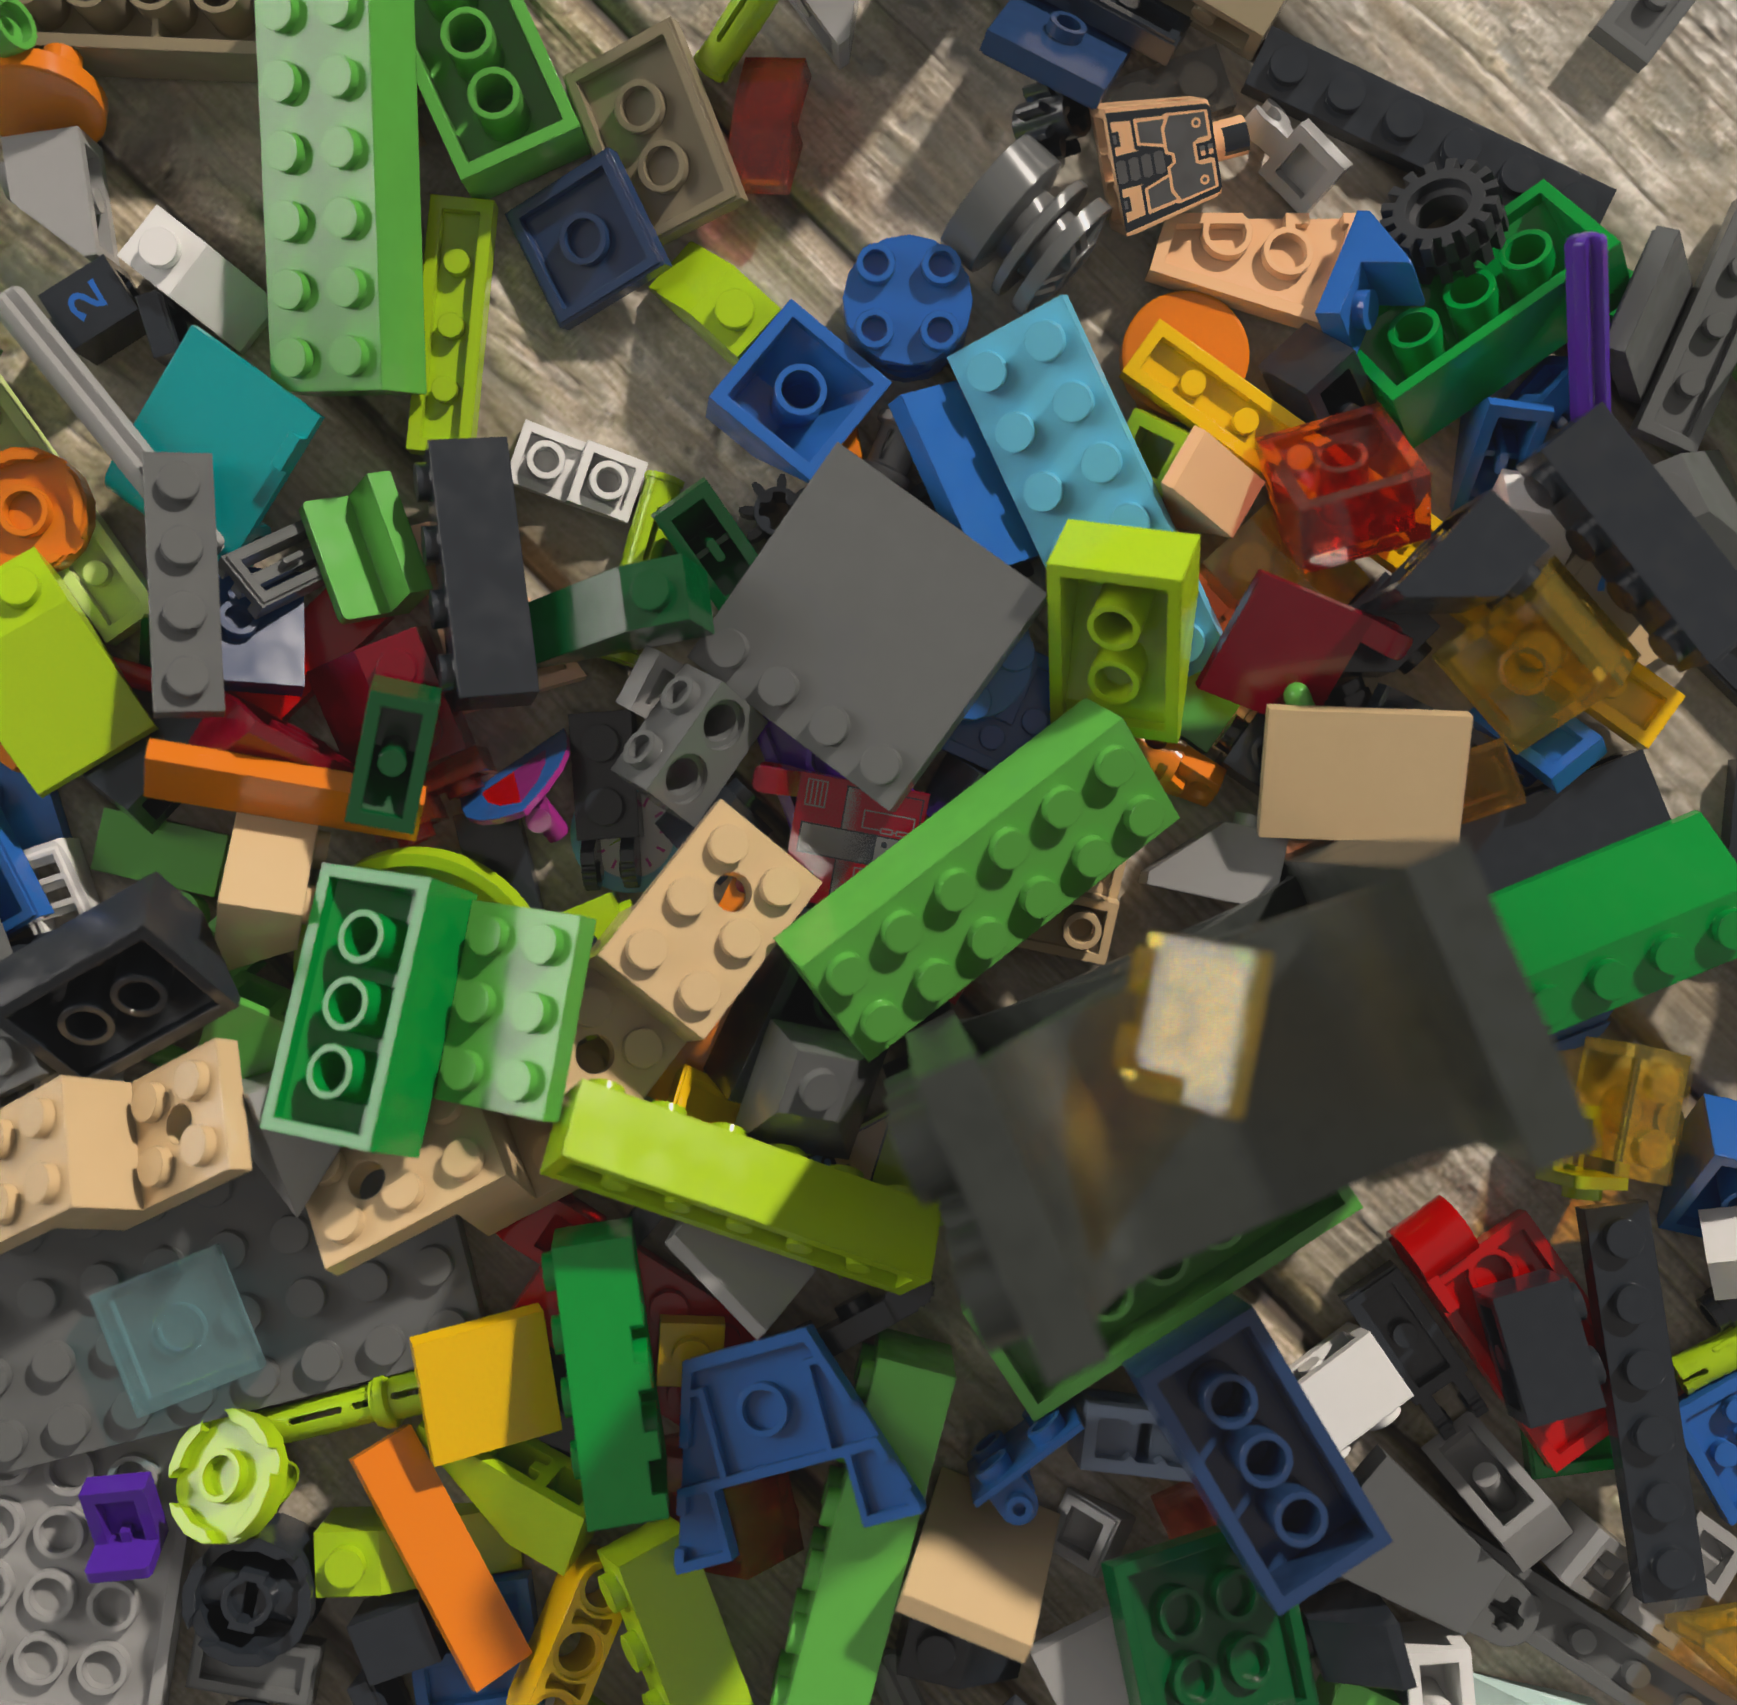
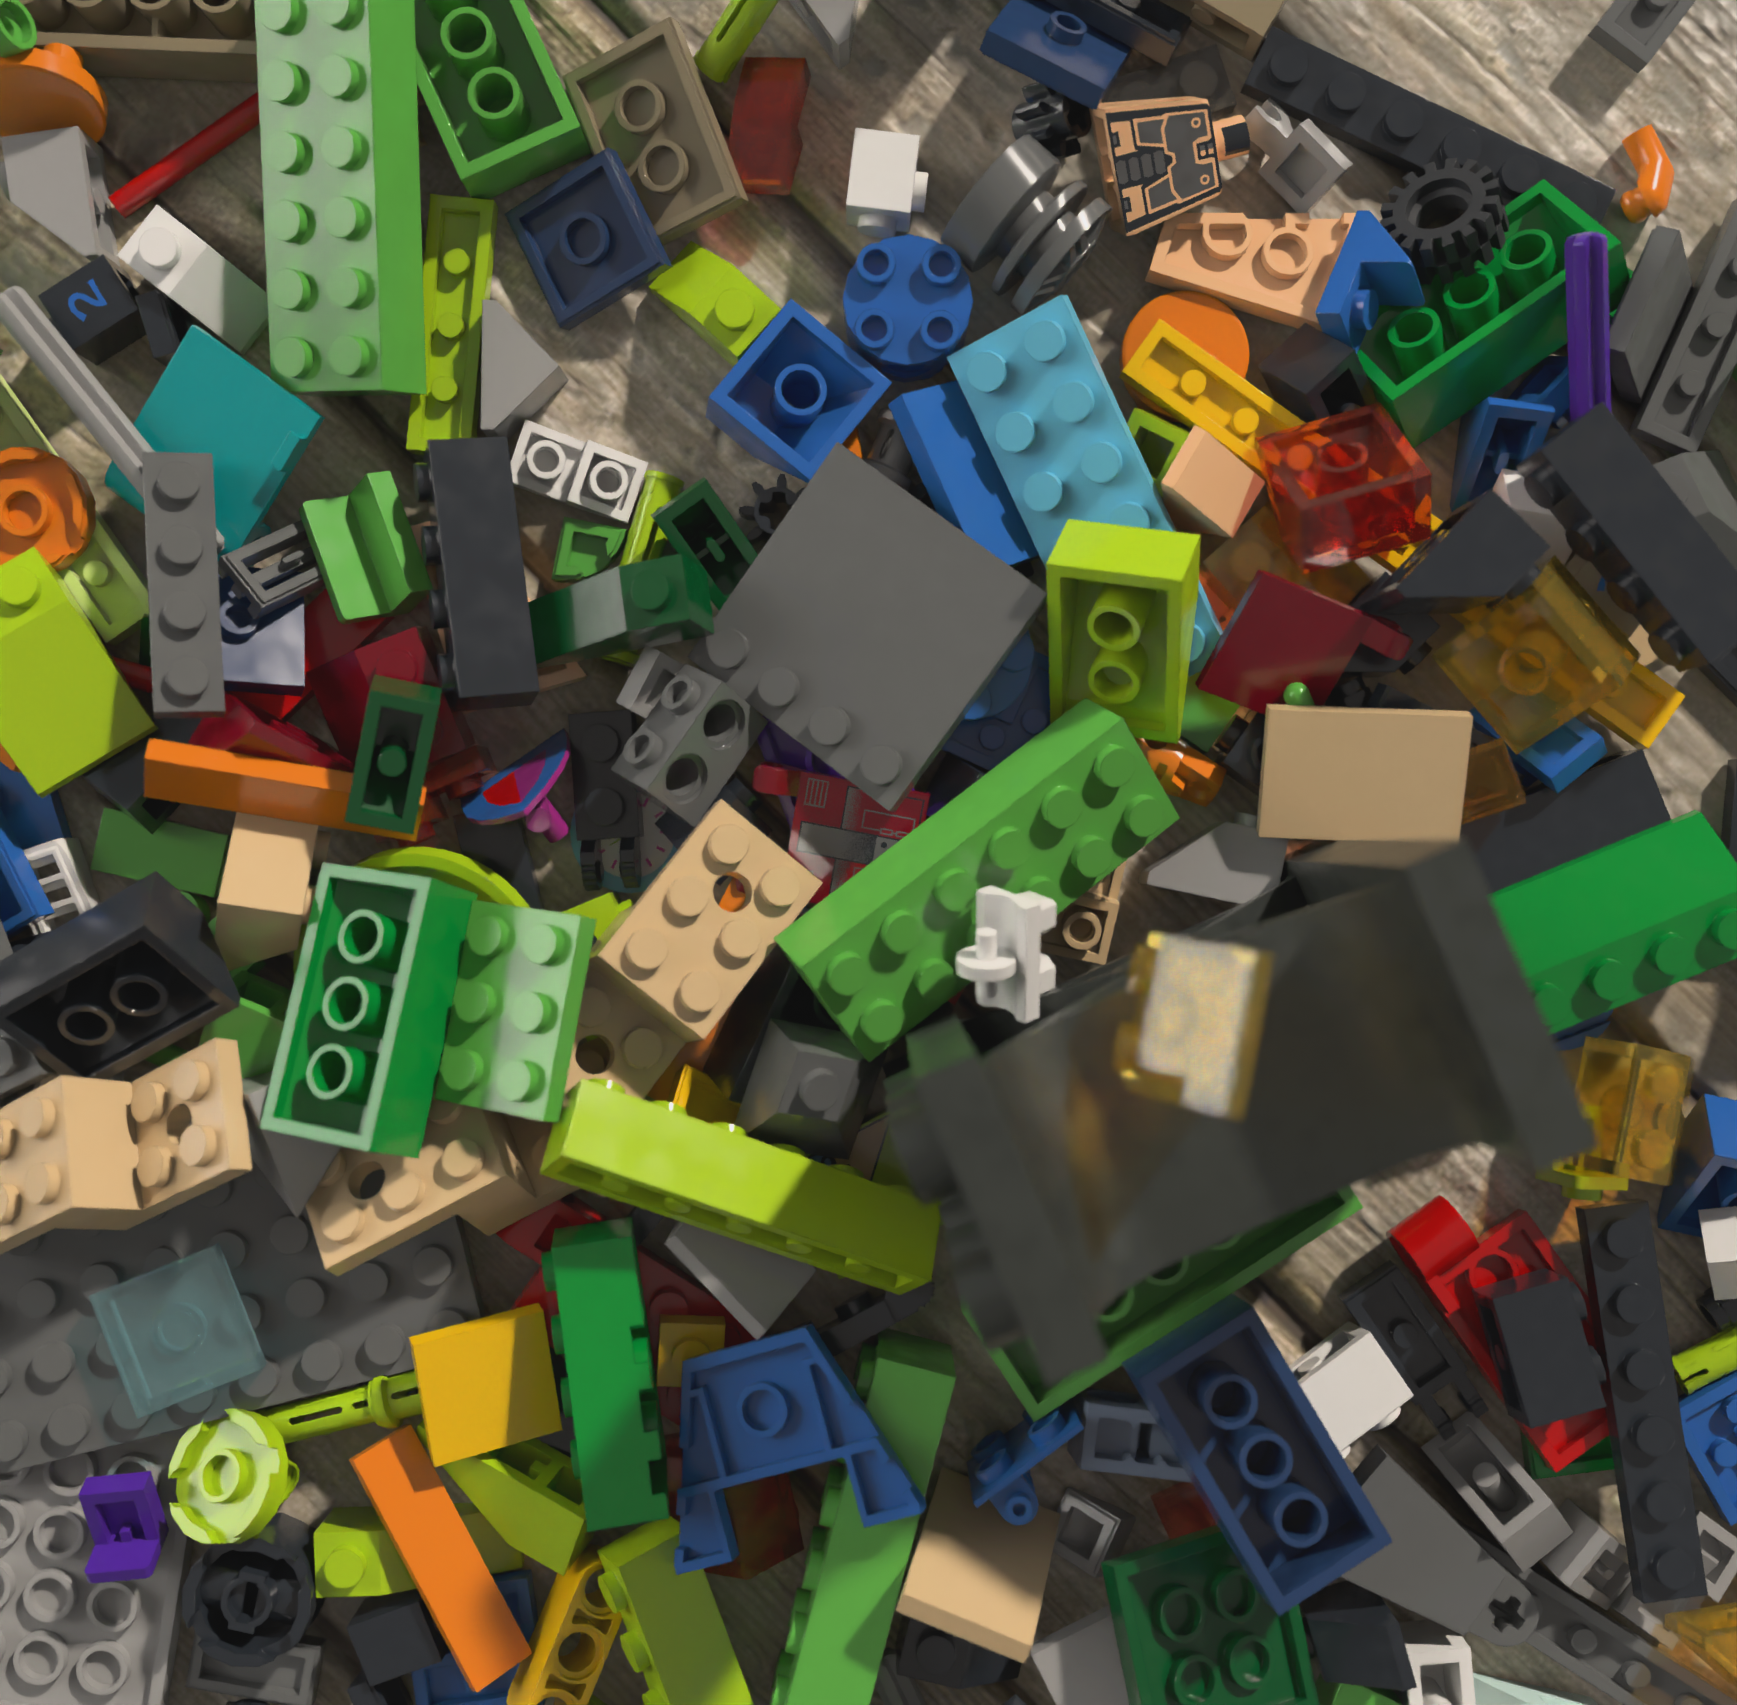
none -> red piece [108,91,260,219]
none -> light grey slope [481,300,569,440]
none -> bright green tile [551,517,628,583]
none -> white brick [846,128,929,238]
none -> white hips [956,885,1056,1024]
none -> orange arm [1620,124,1674,224]

